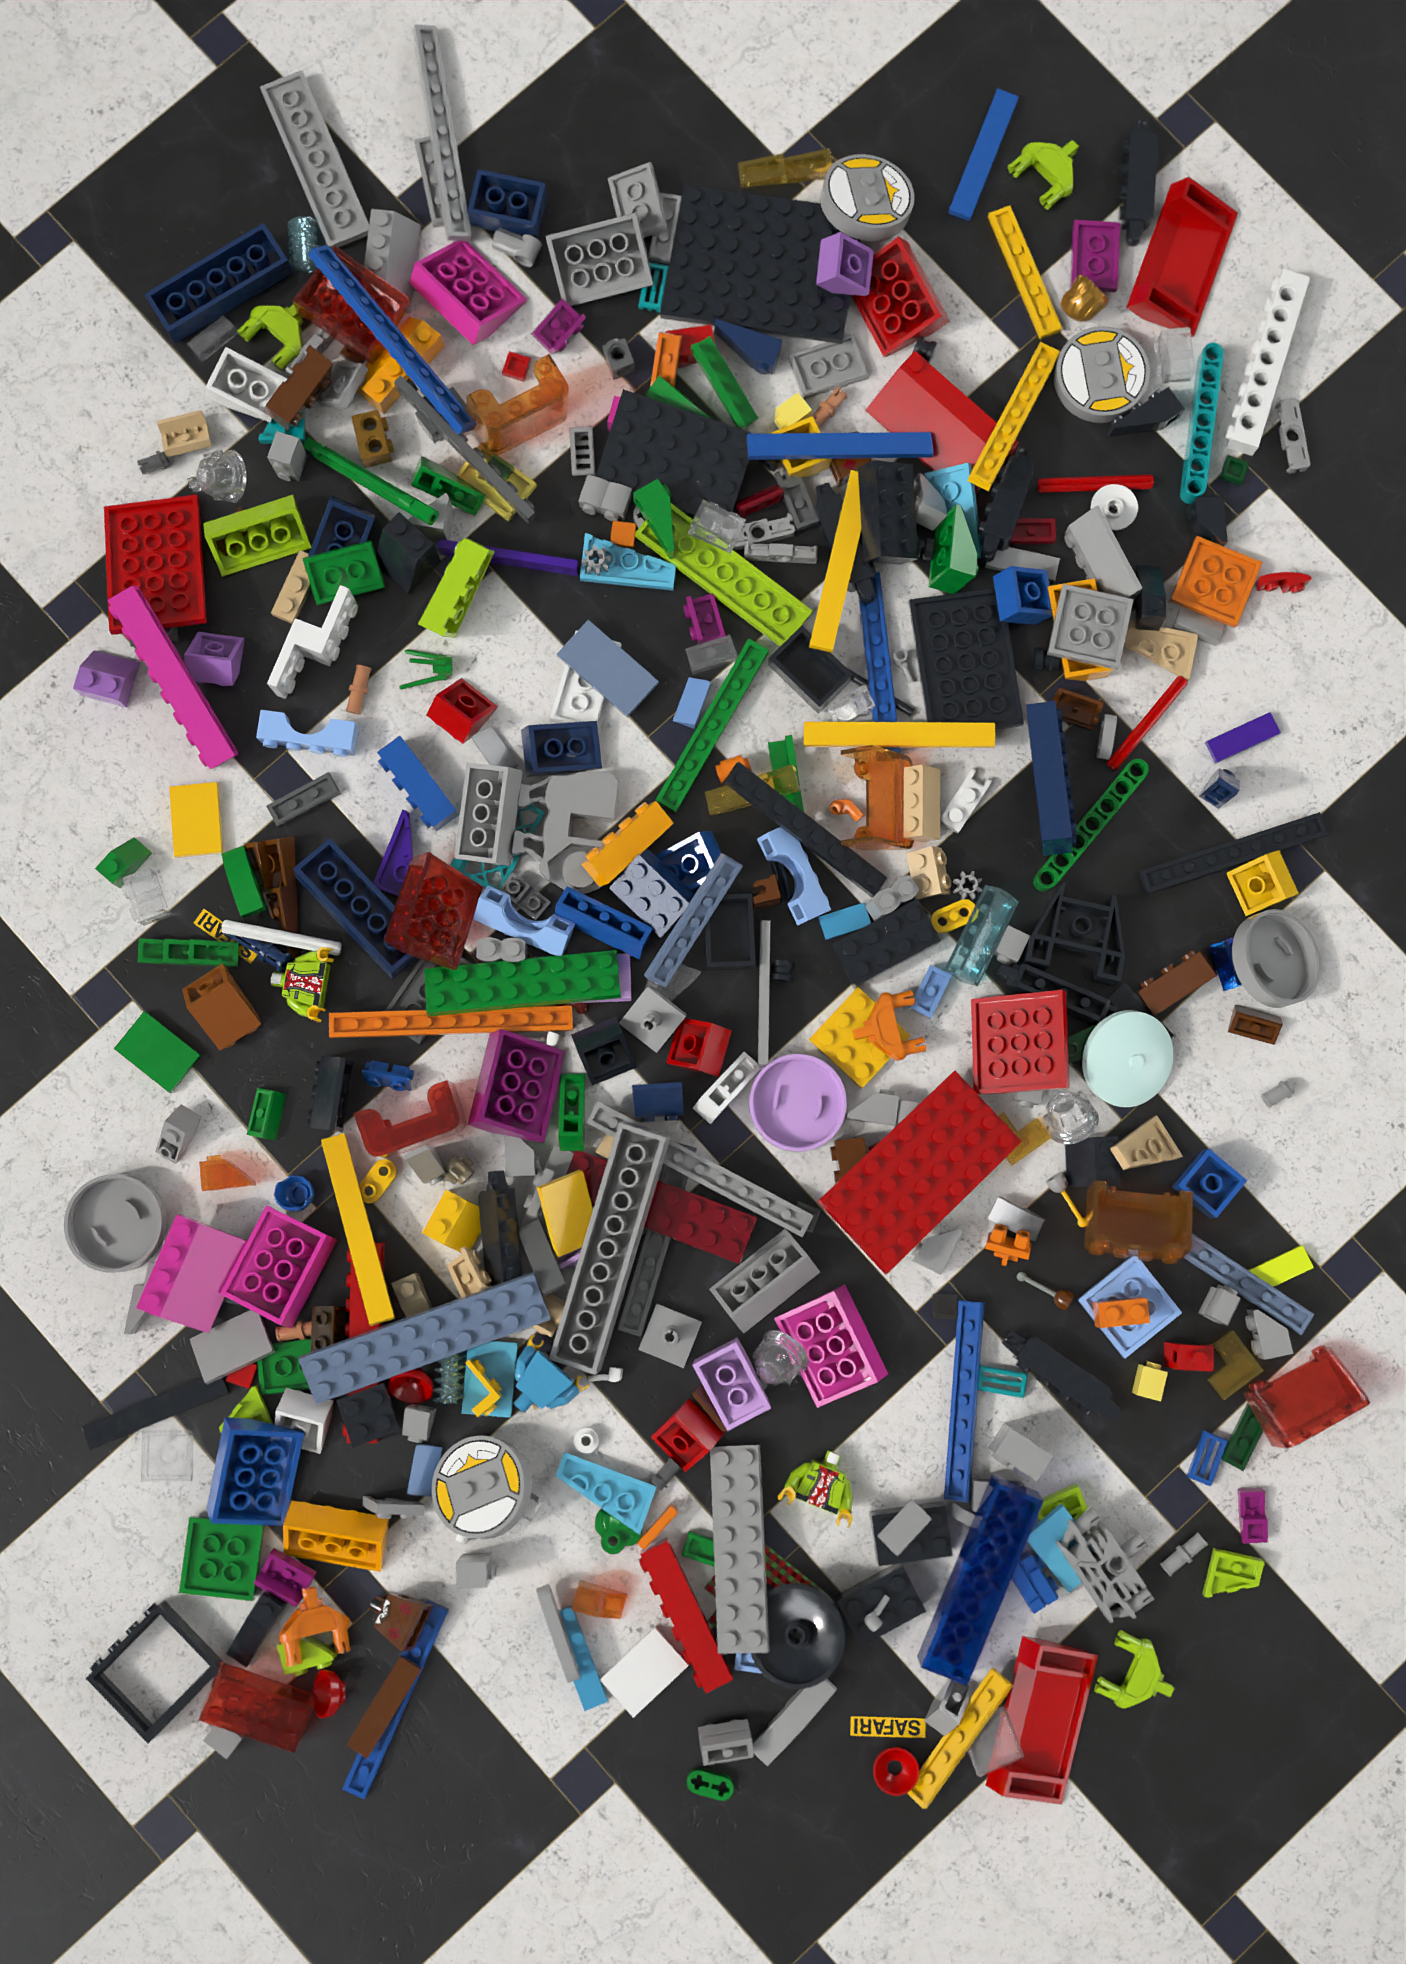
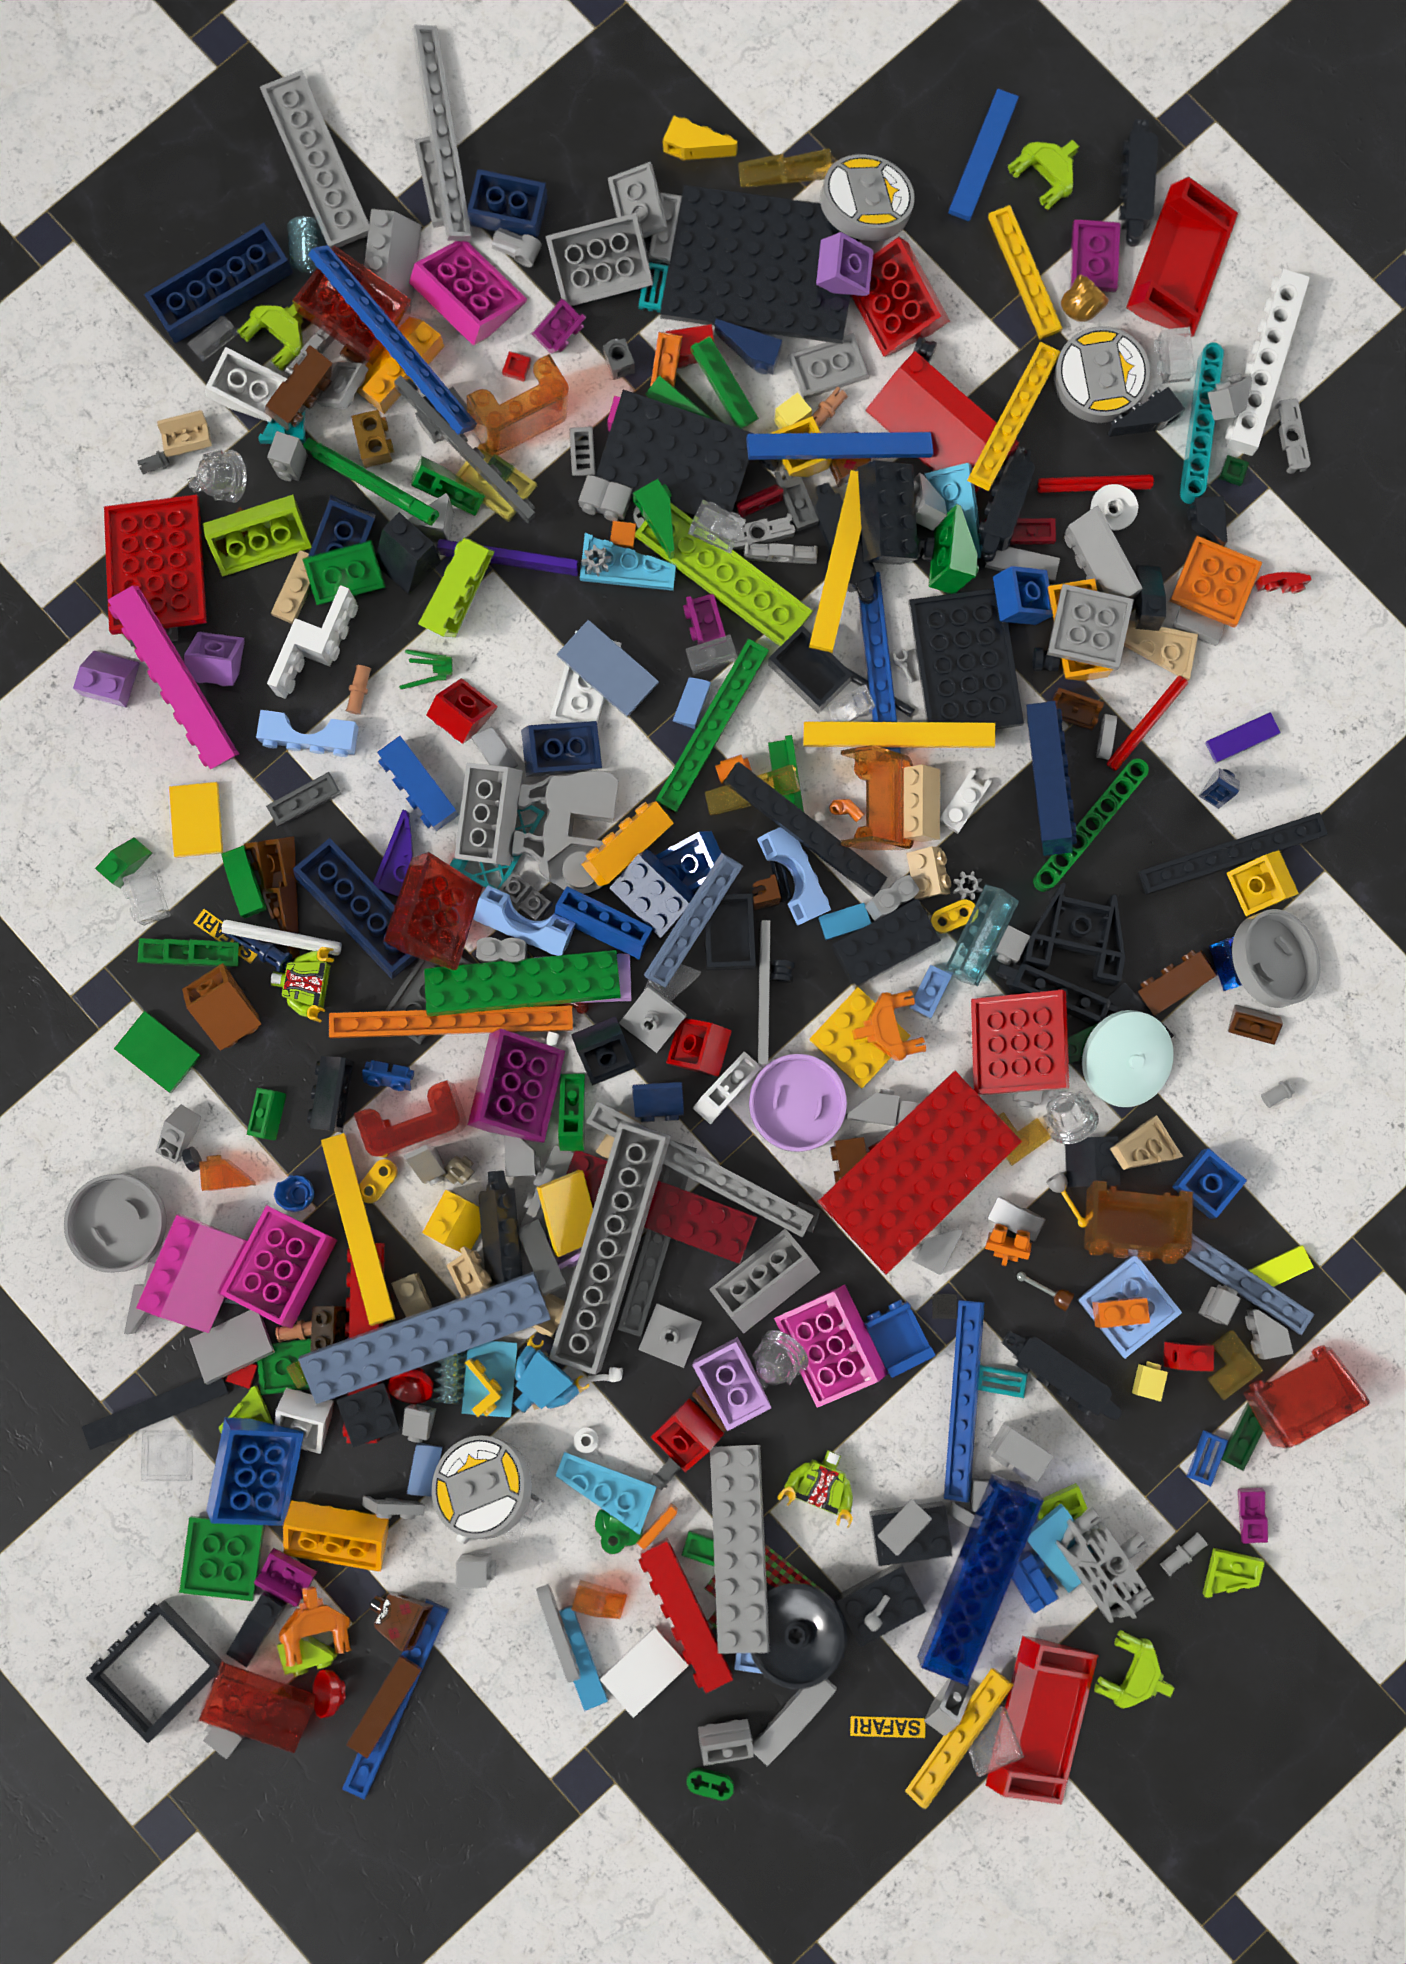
red piece [873,1746,919,1796] -> none
none -> black tile [182,1146,203,1172]
none -> clear yellow tile [287,1361,308,1389]
none -> yellow slope [663,116,737,160]
none -> blue panel [864,1299,936,1378]
none -> light grey slope [1208,374,1252,420]

